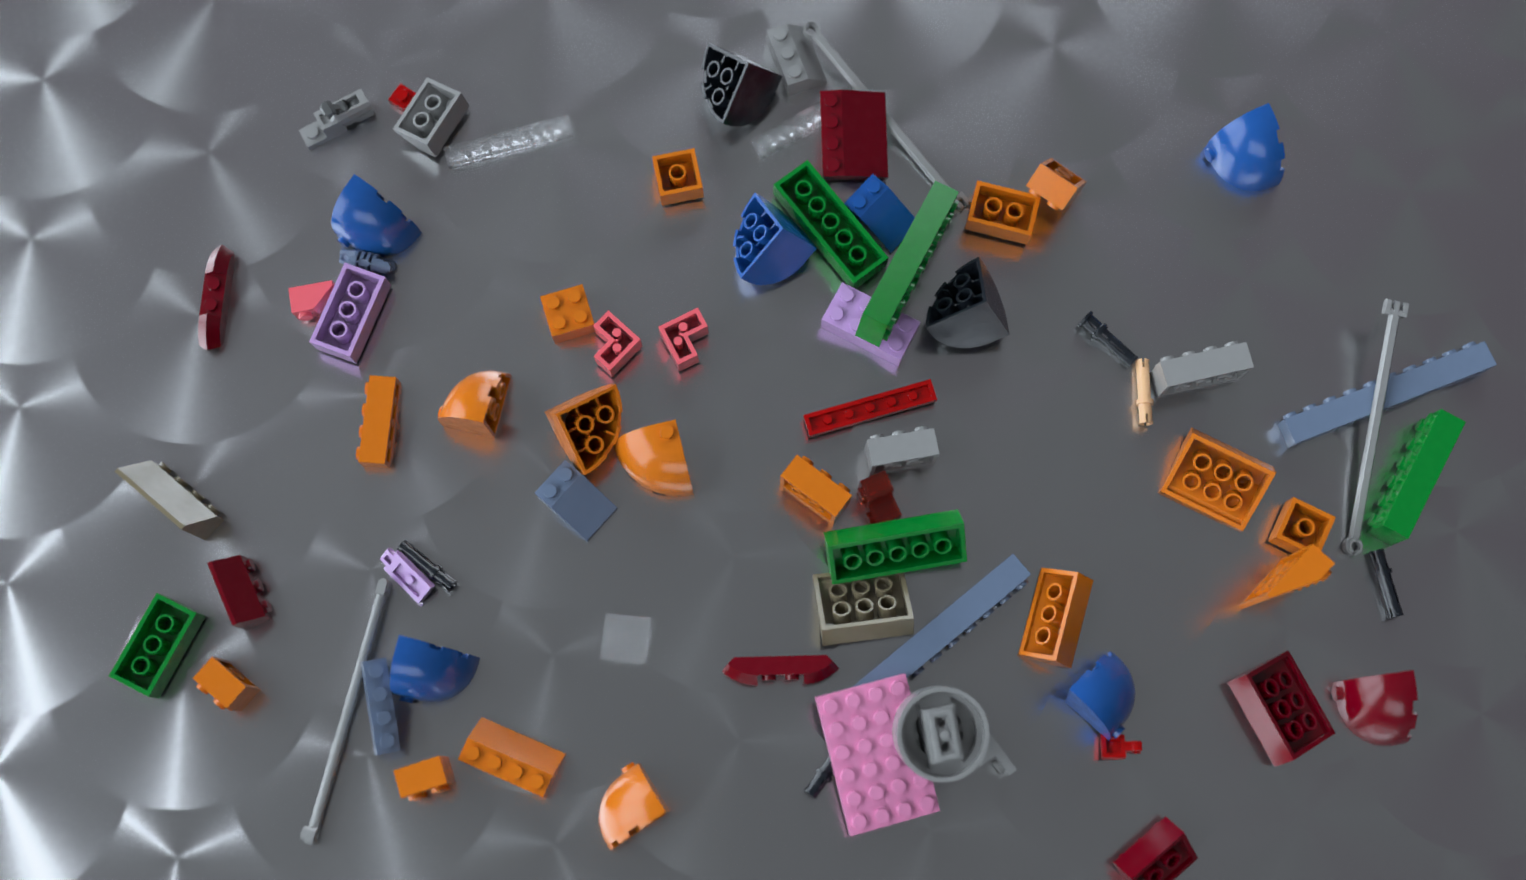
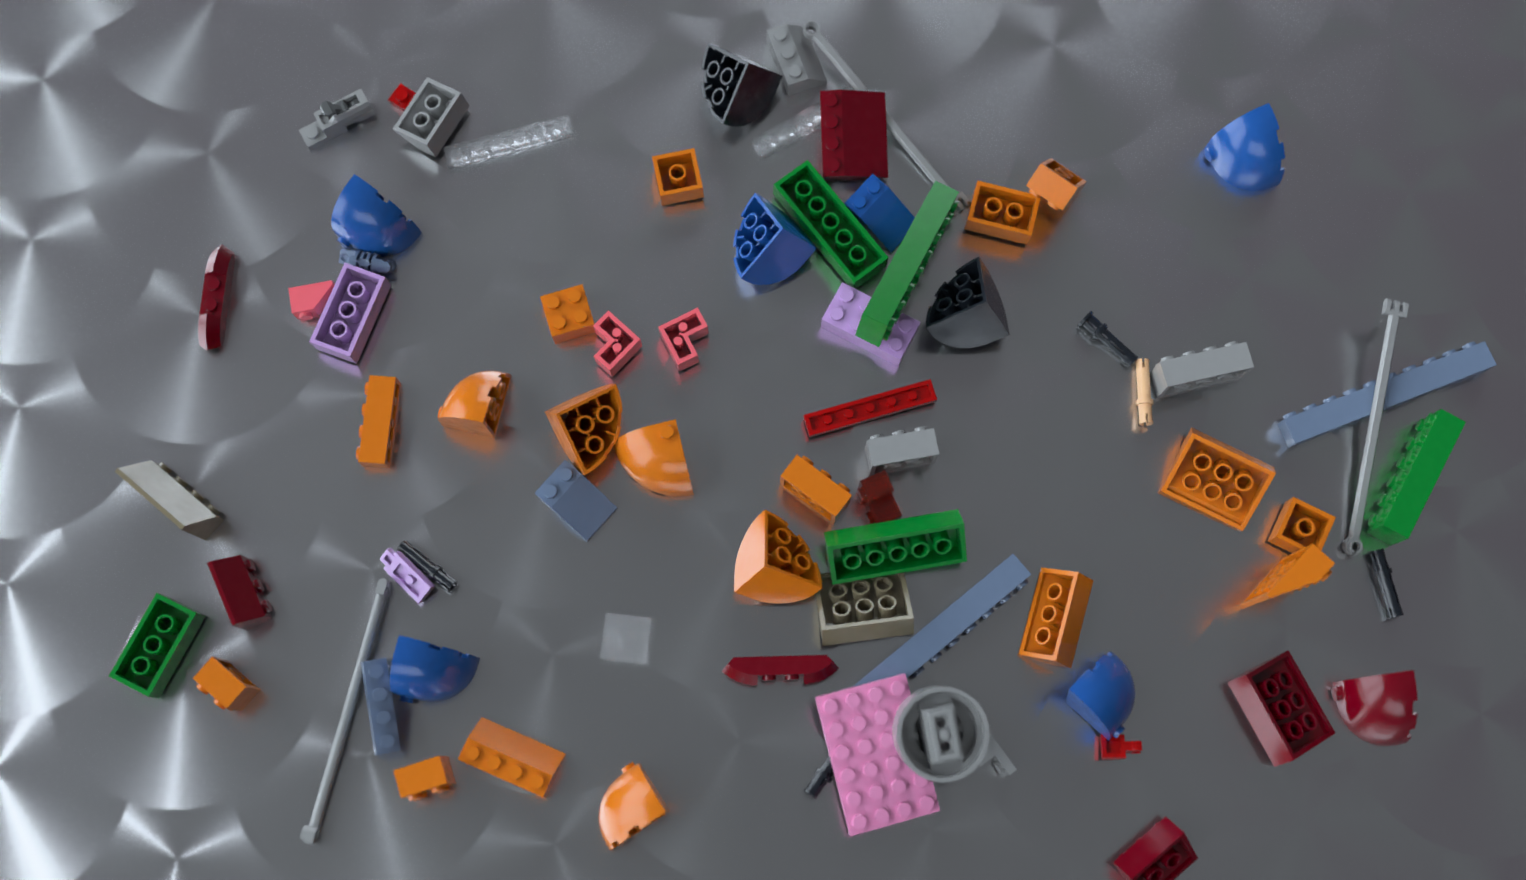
none -> orange brick [734,510,822,604]

